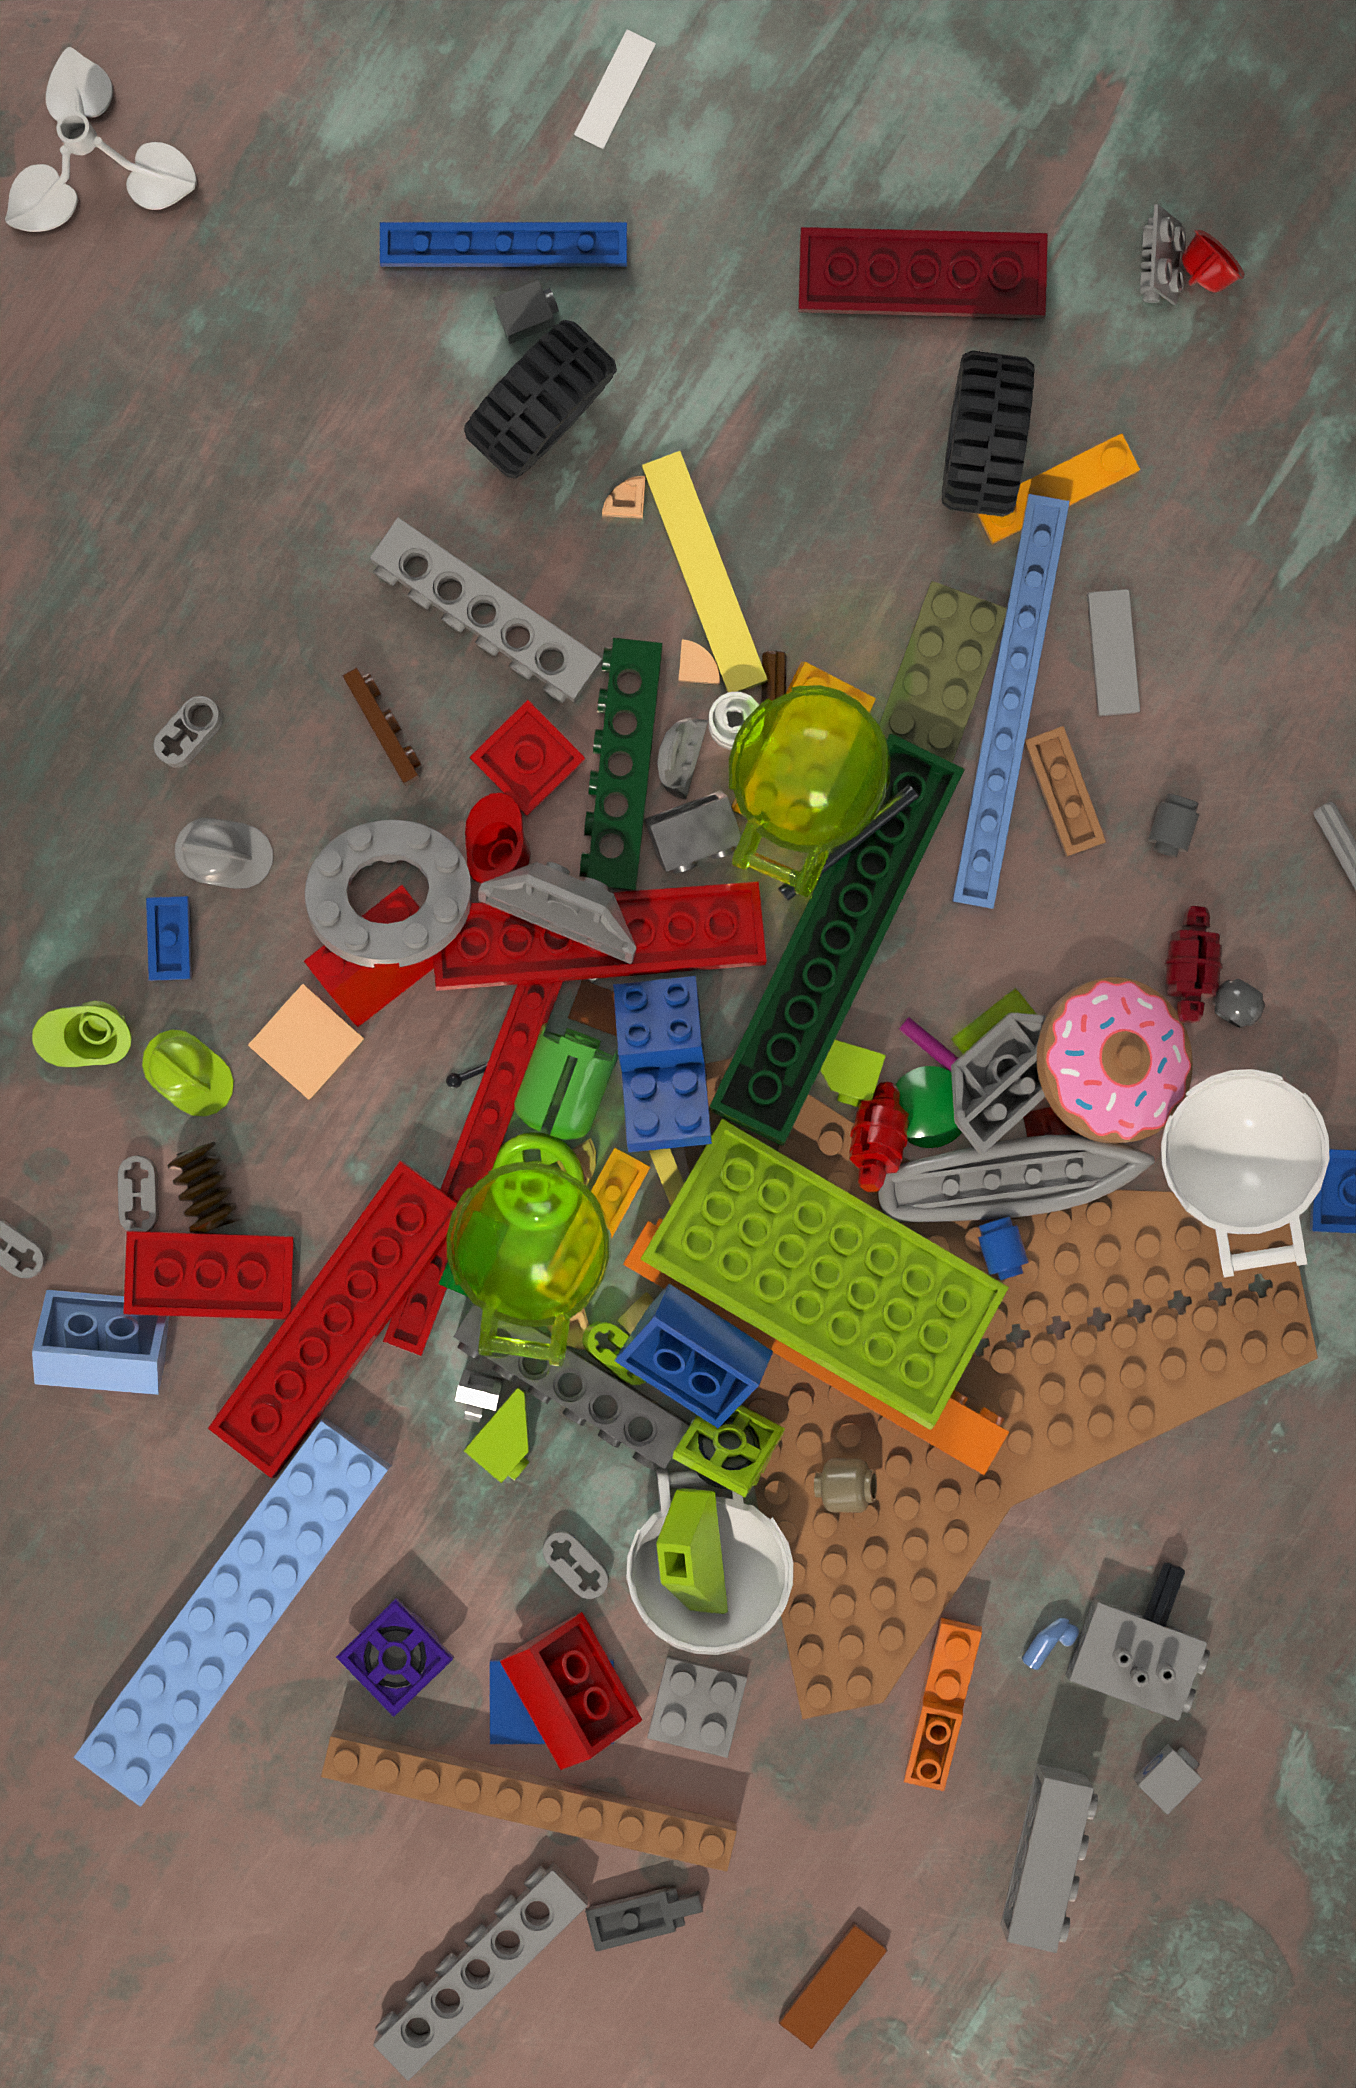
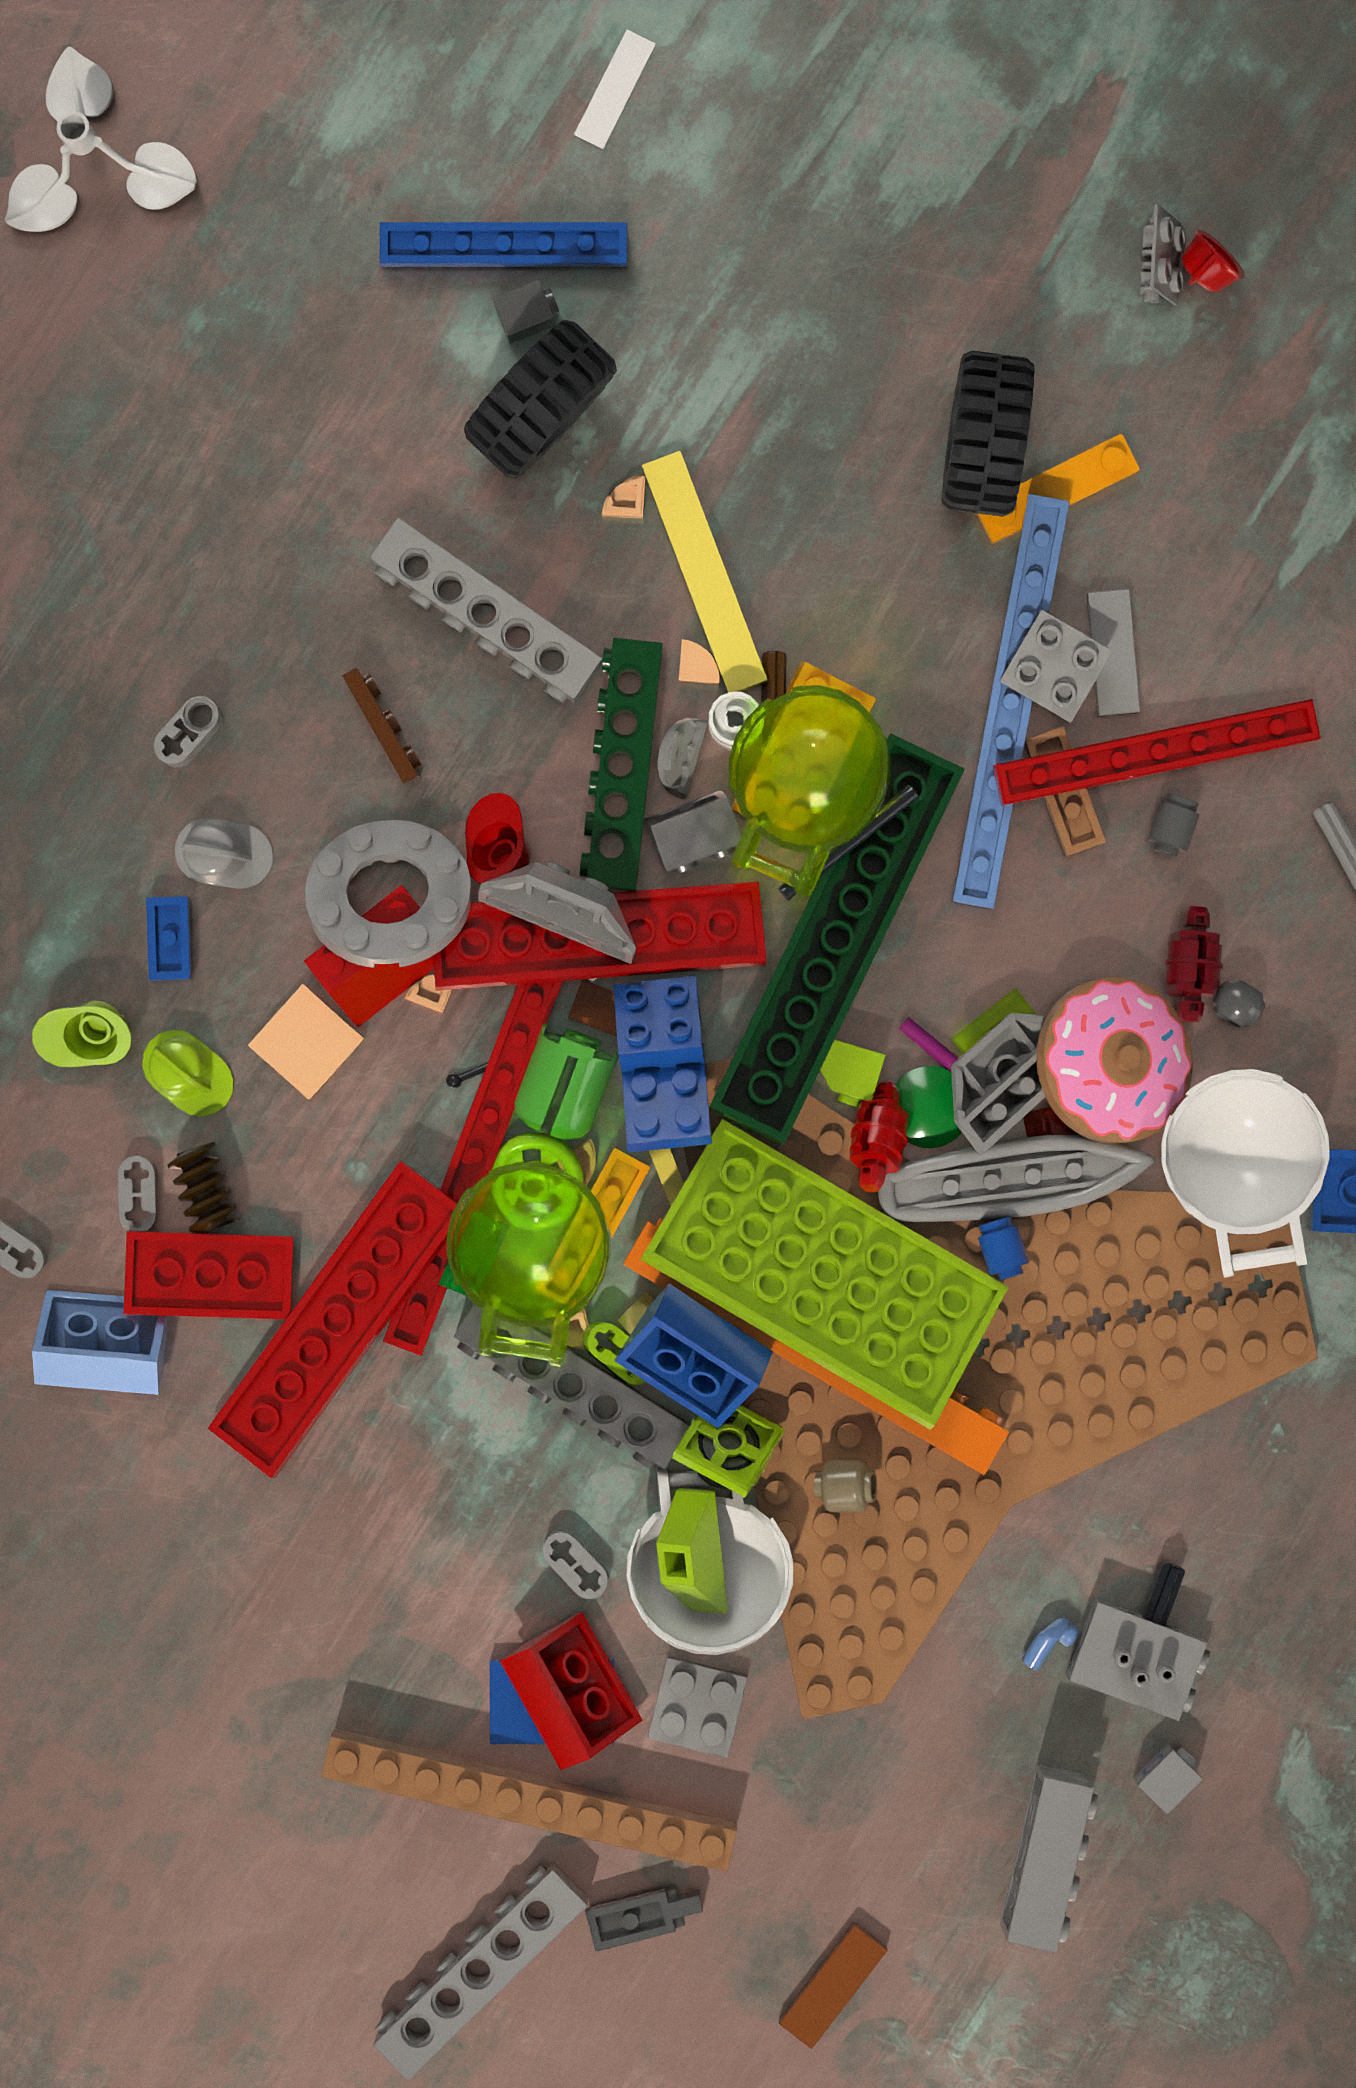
light blue brick [73,1417,392,1807] -> none
dark purple piece [336,1597,454,1717] -> none
light grey tile [455,1369,504,1423] -> none
lime slope [464,1385,530,1483] -> none
red plate [469,700,586,817] -> none
dark red plate [798,227,1048,319] -> none
olive plate [874,581,1007,763] -> none
orange slope [904,1618,982,1791] -> none
none -> light nougat tile [404,974,453,1014]
none -> red tile [993,699,1321,806]
none -> light grey hinge [999,609,1113,723]

